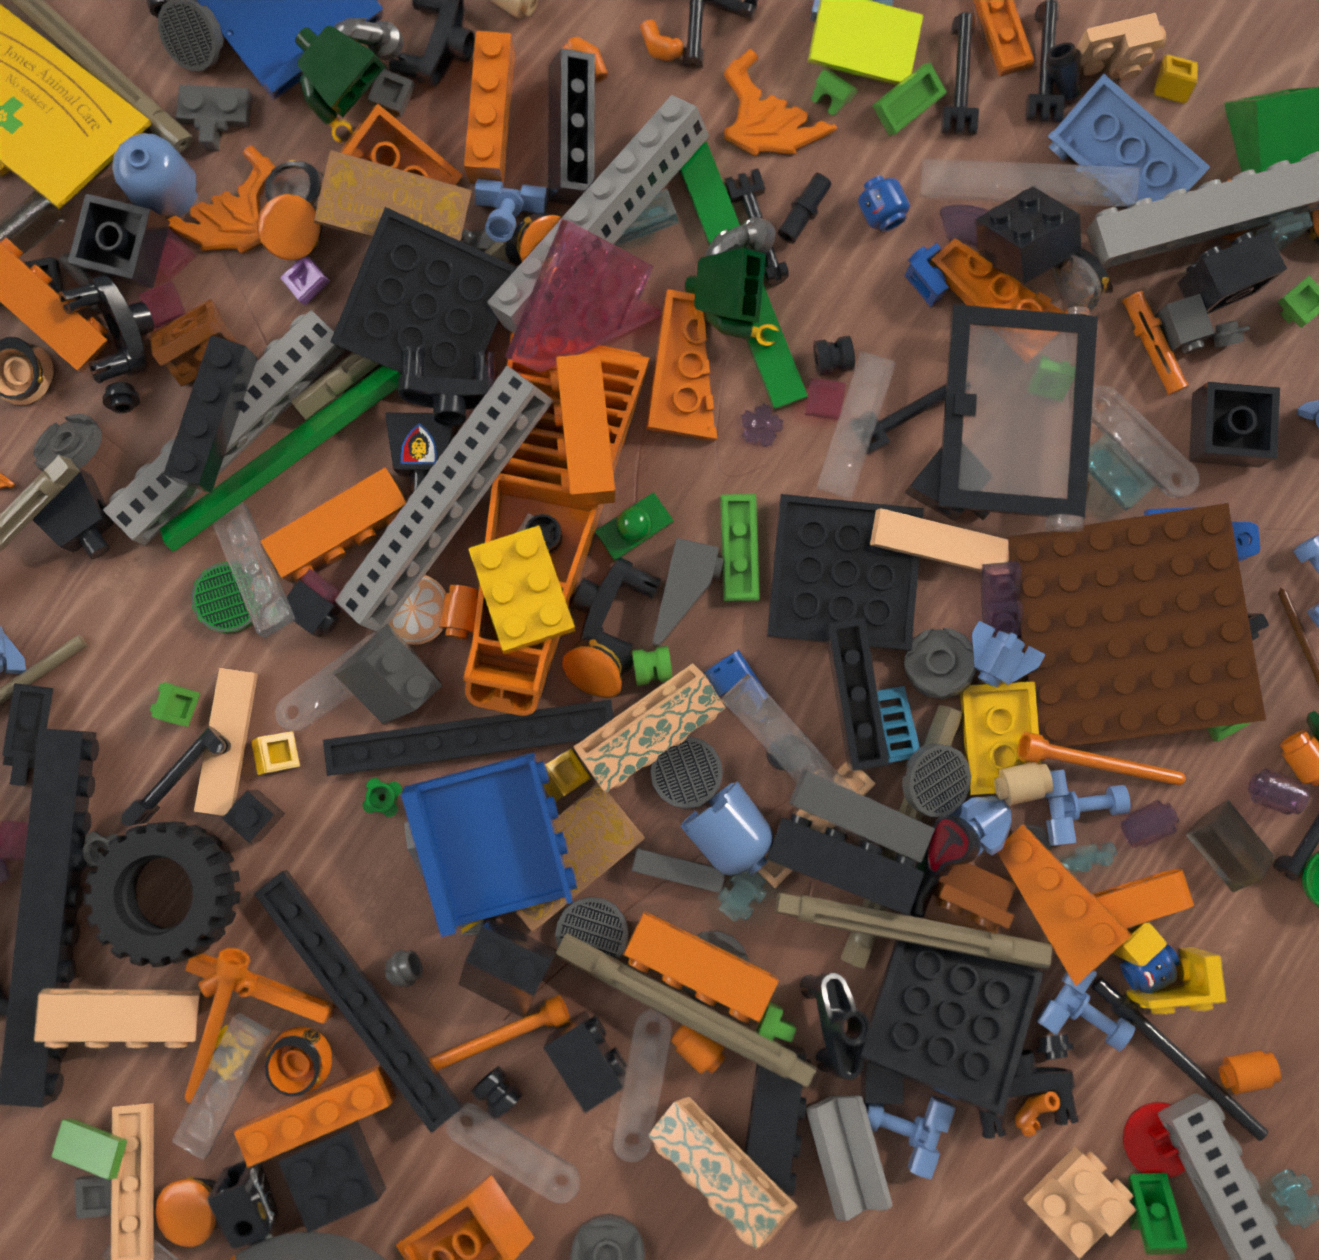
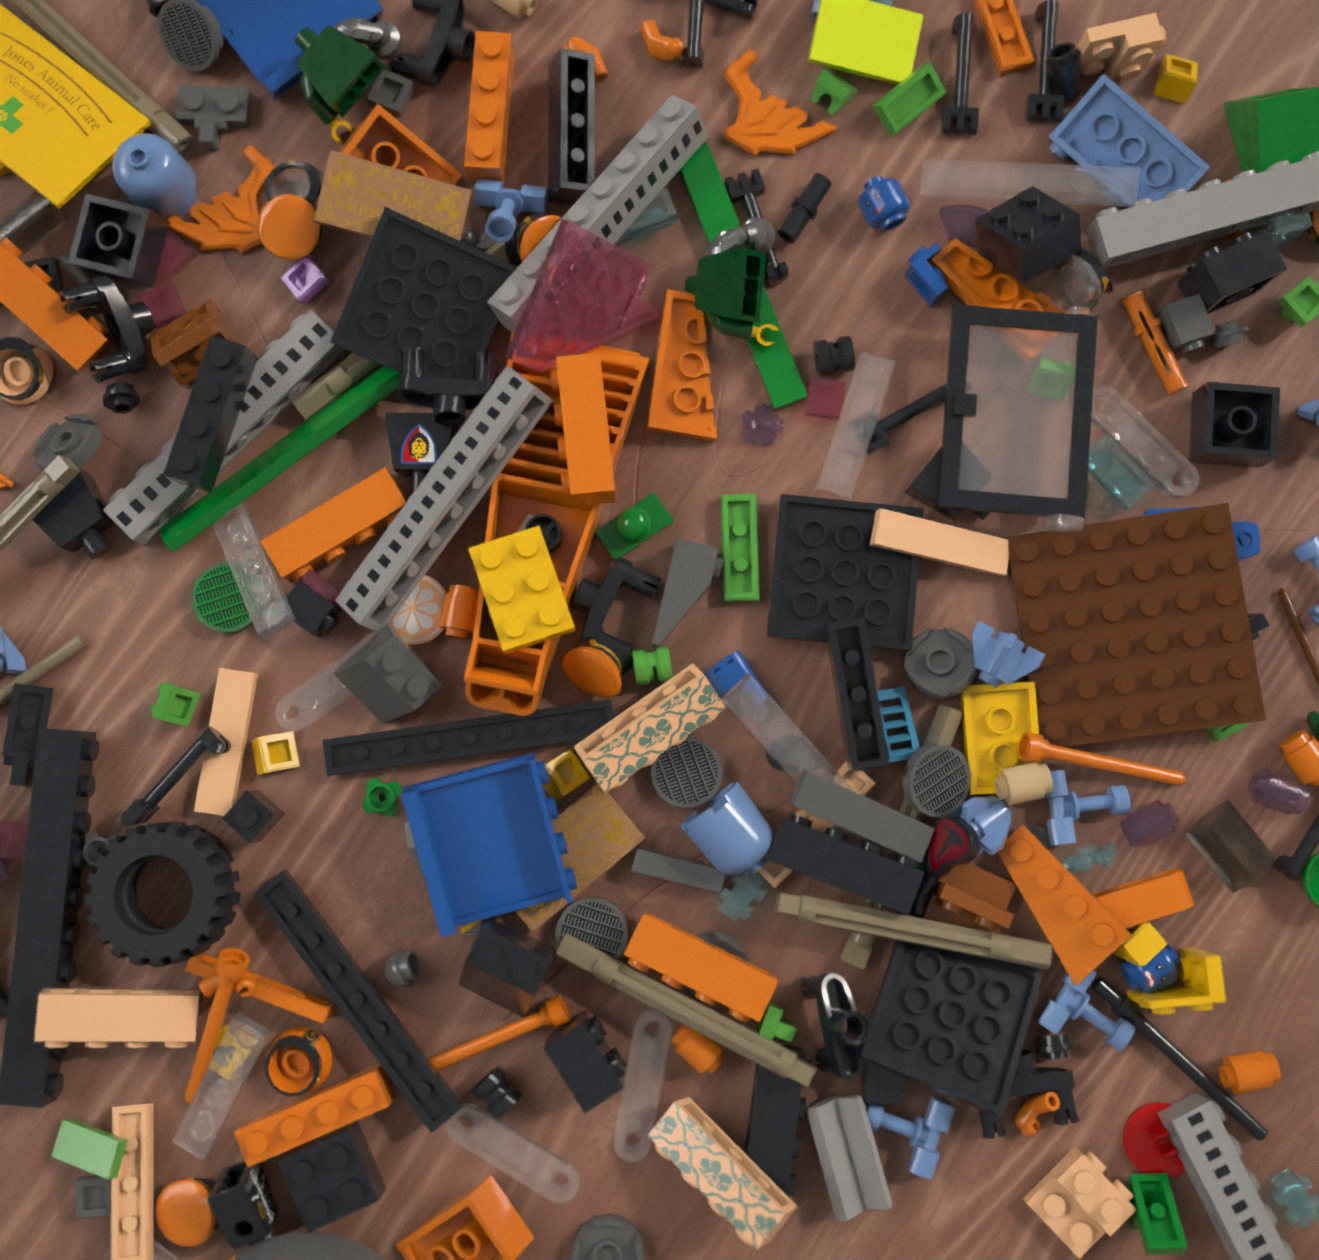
clear purple slope [981,561,1023,638] -> none

